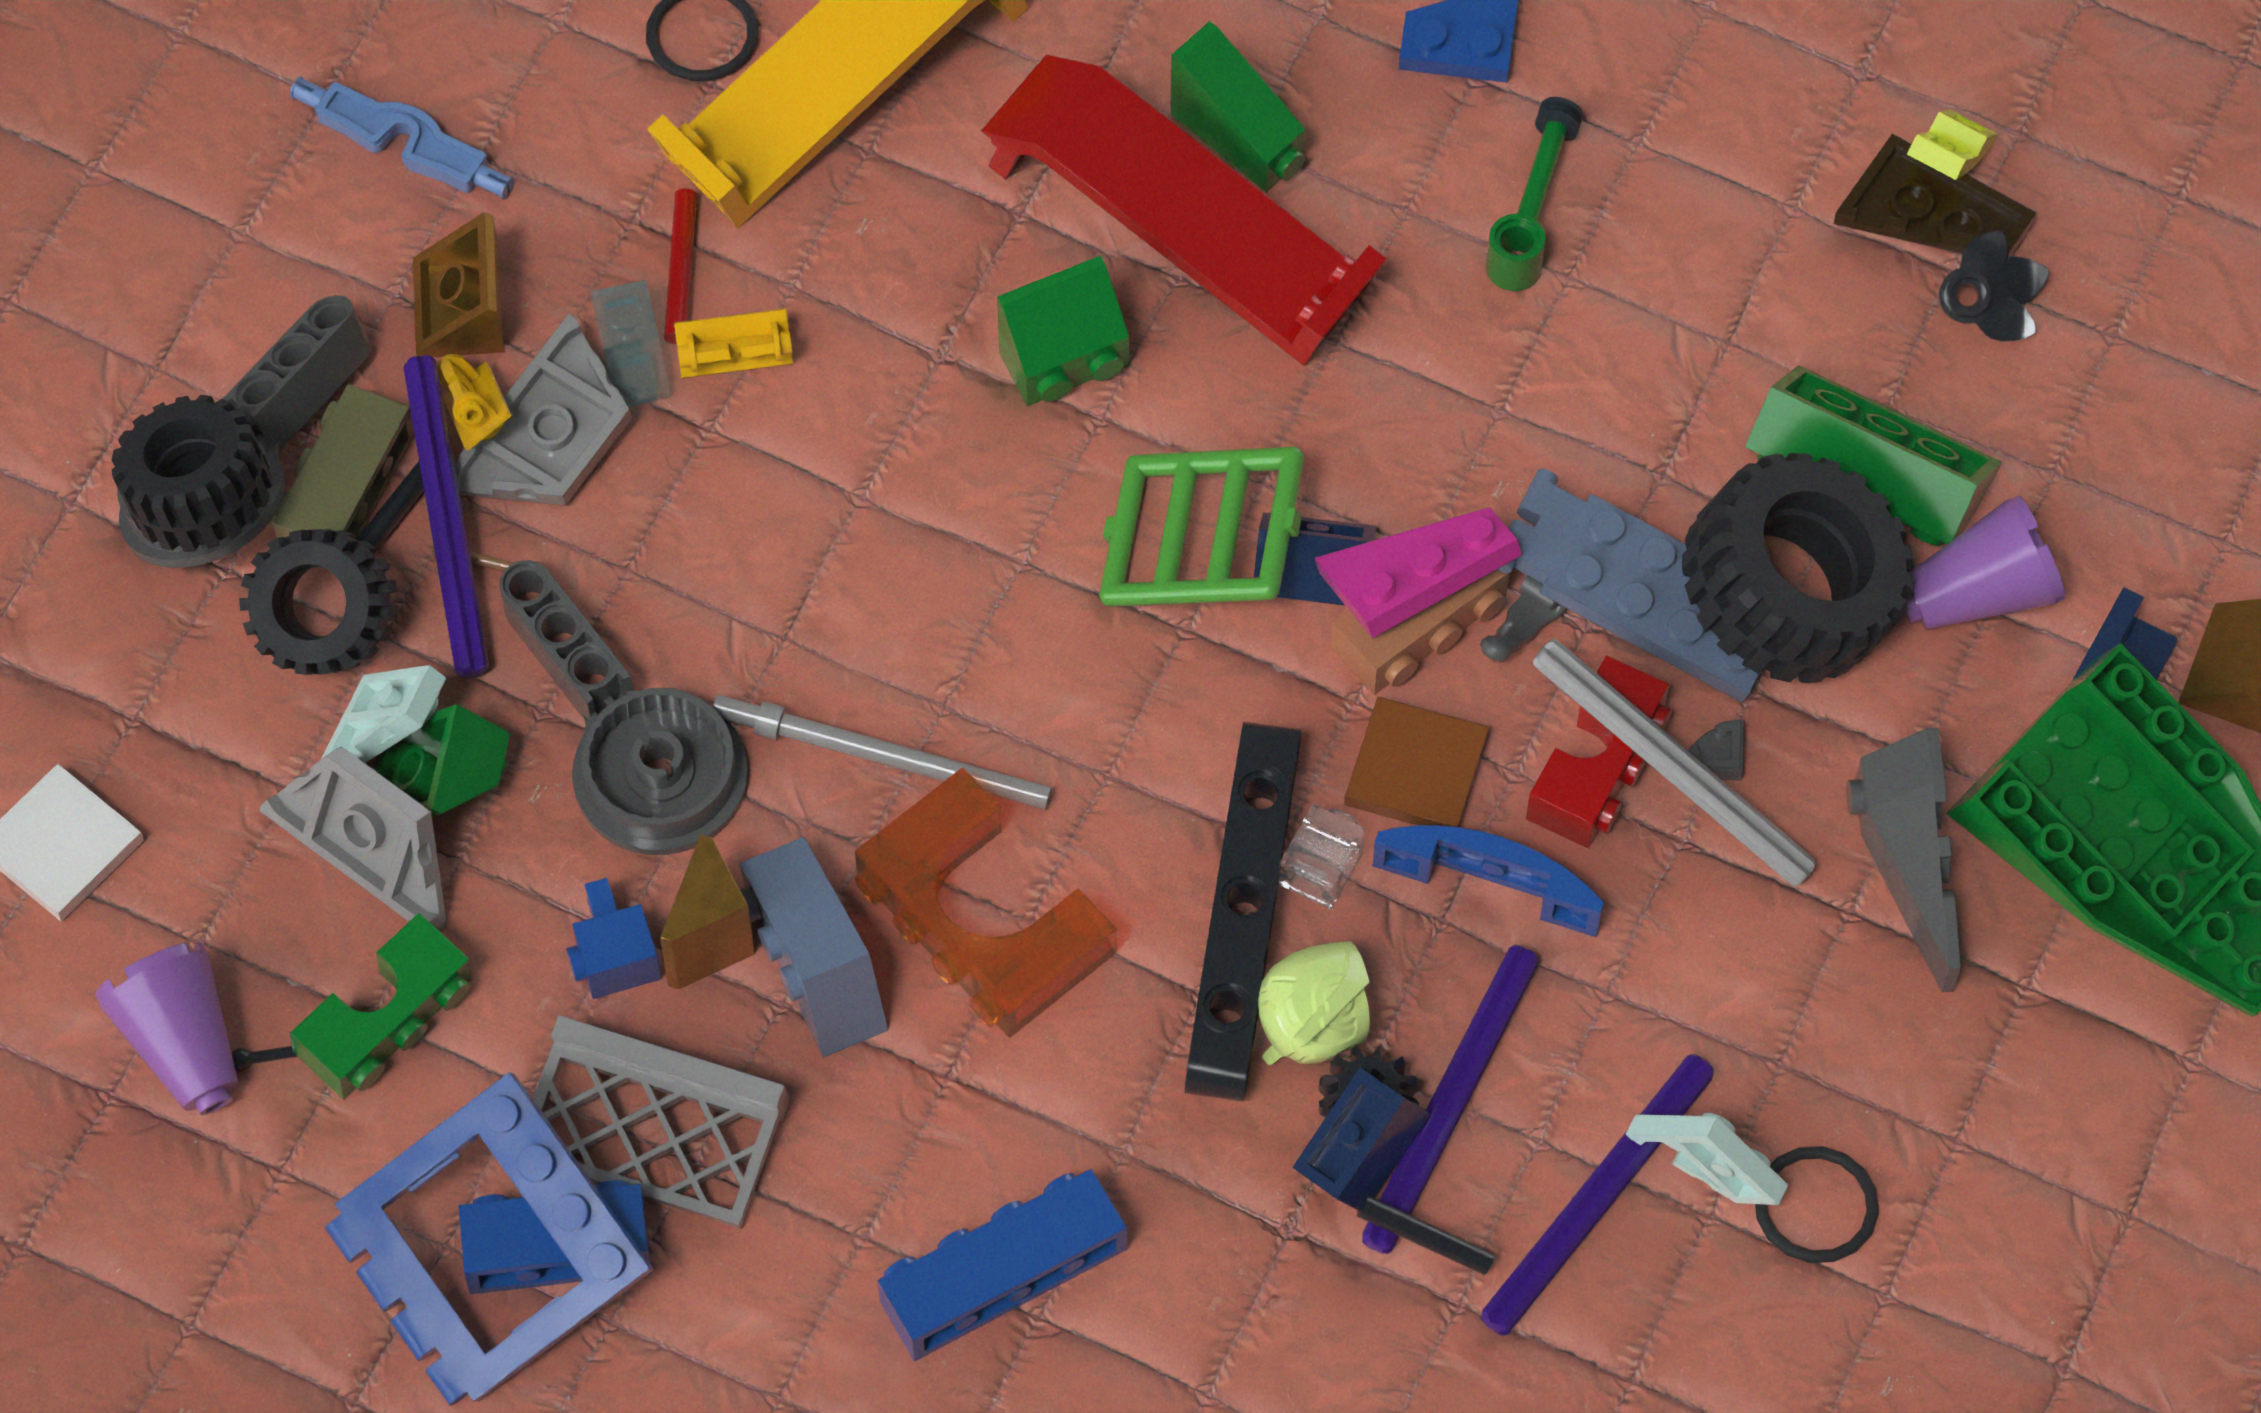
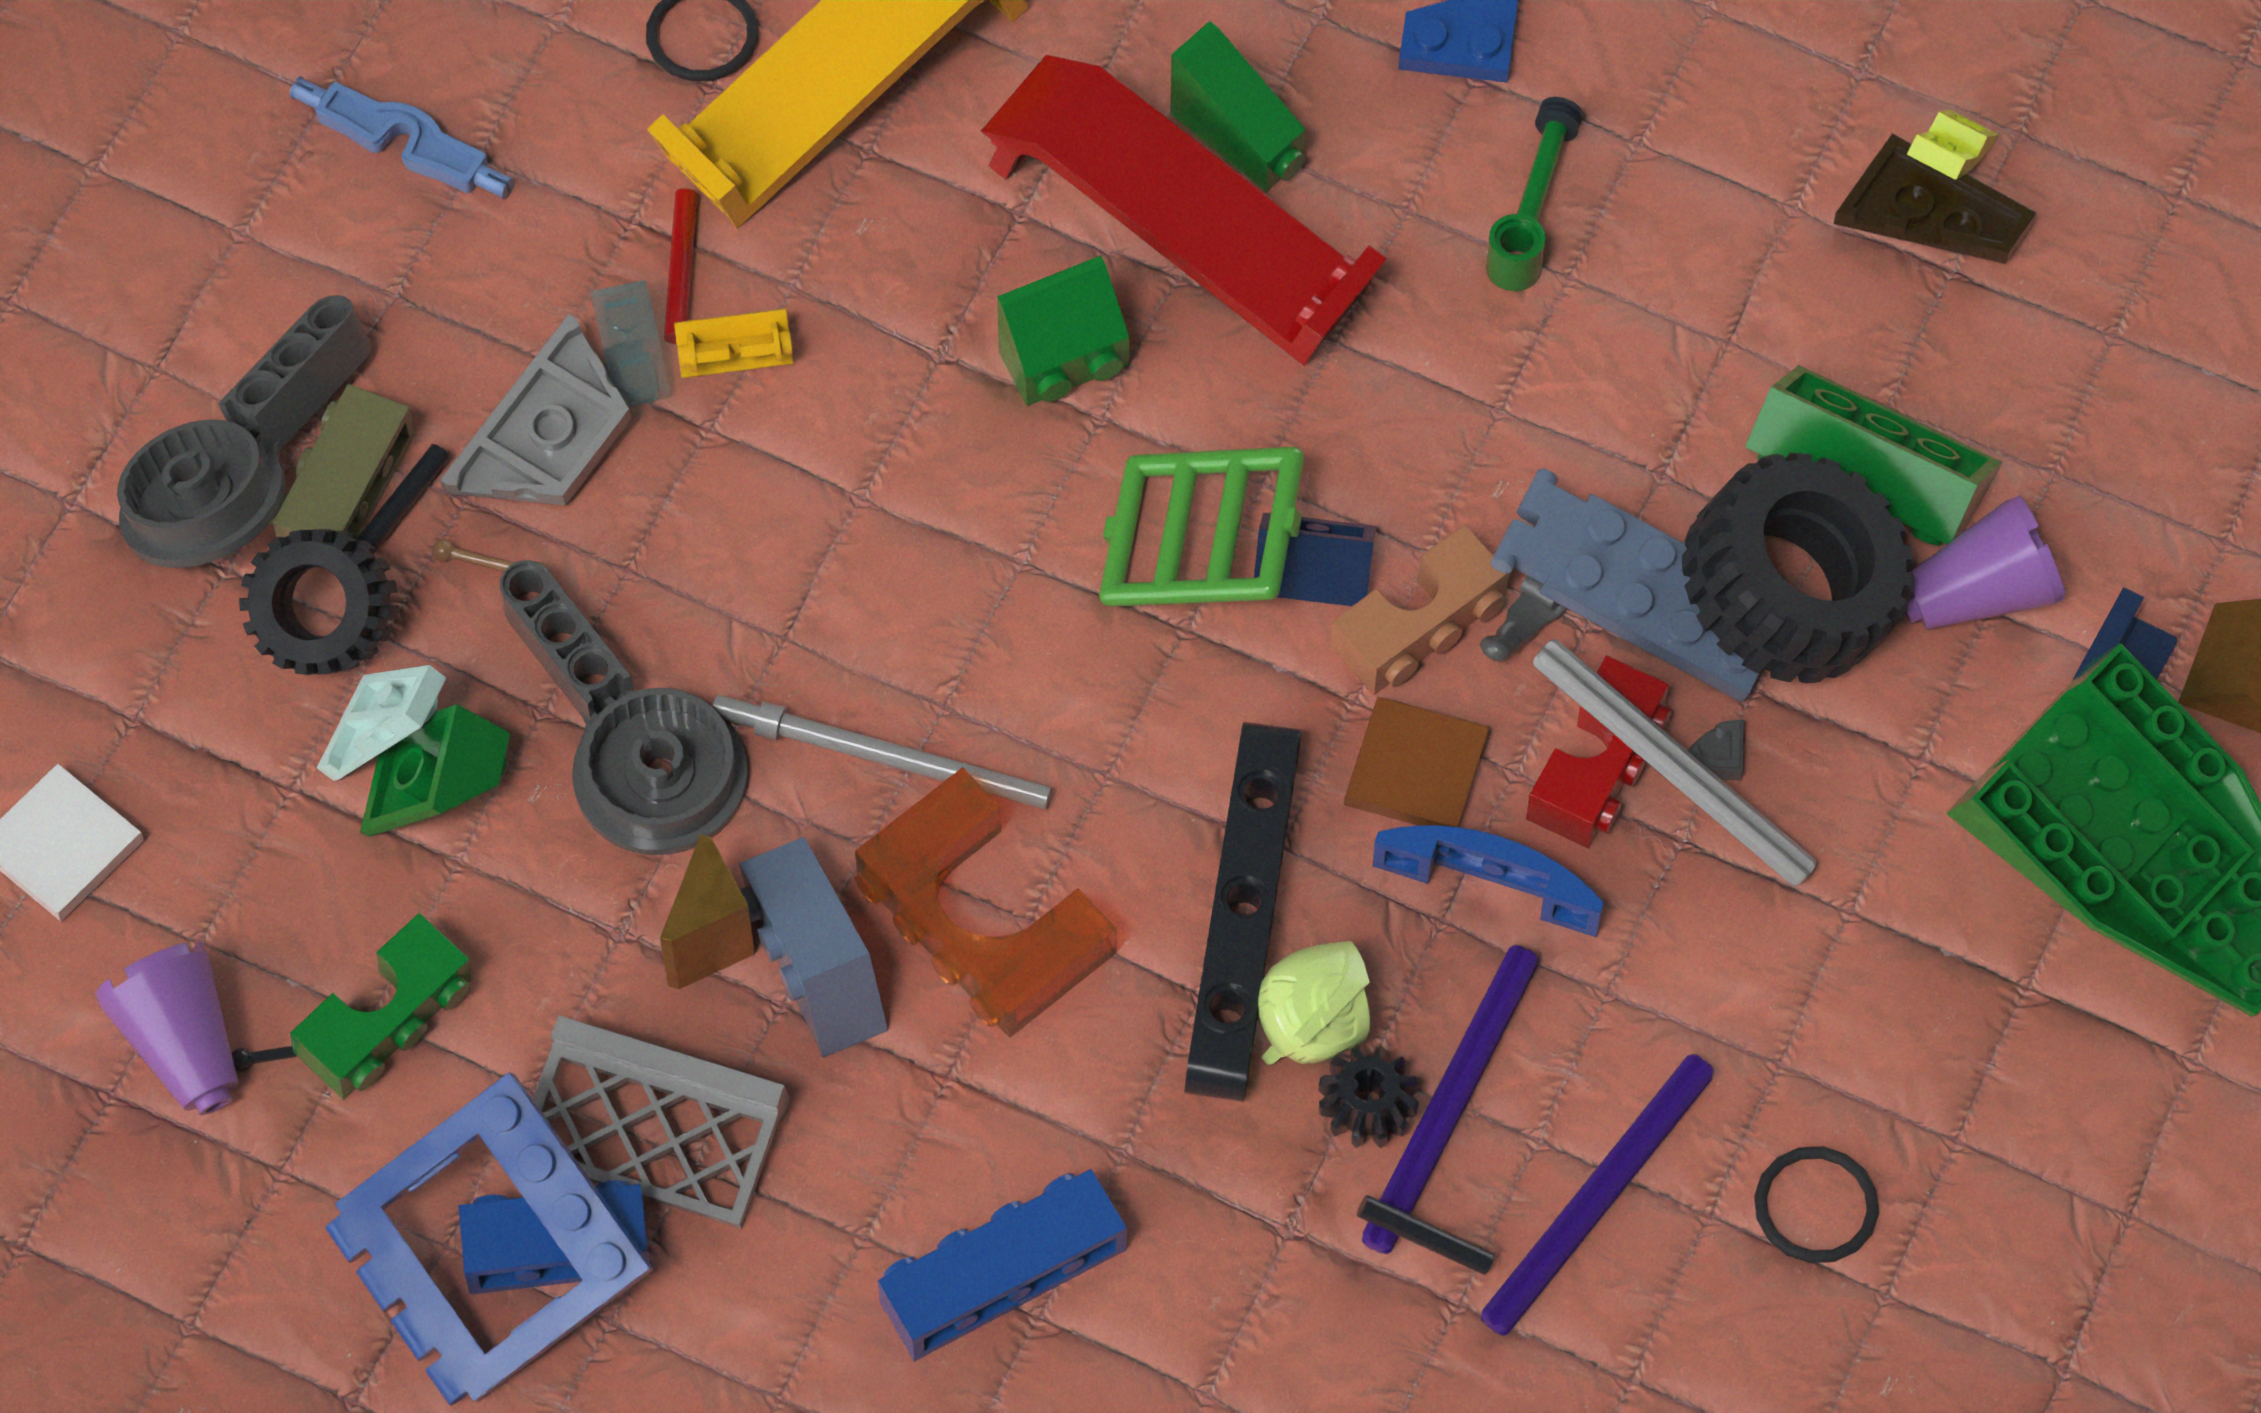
black tyre [111,395,272,552] -> none
light grey wing [259,746,447,931] -> none
dark purple axle [403,355,489,678] -> none
pearl gold slope [413,212,504,357] -> none
yellow hinge [437,354,512,451] -> none
blue brick [566,878,661,999] -> none
clear brick [1279,804,1365,910] -> none
dark blue panel [1292,1067,1430,1210] -> none
dark pink wing [1314,507,1522,638] -> none
light aqua wing [1626,1113,1788,1205] -> none
dark grey wedge [1846,728,1961,992] -> none
black plate [1939,231,2049,341] -> none

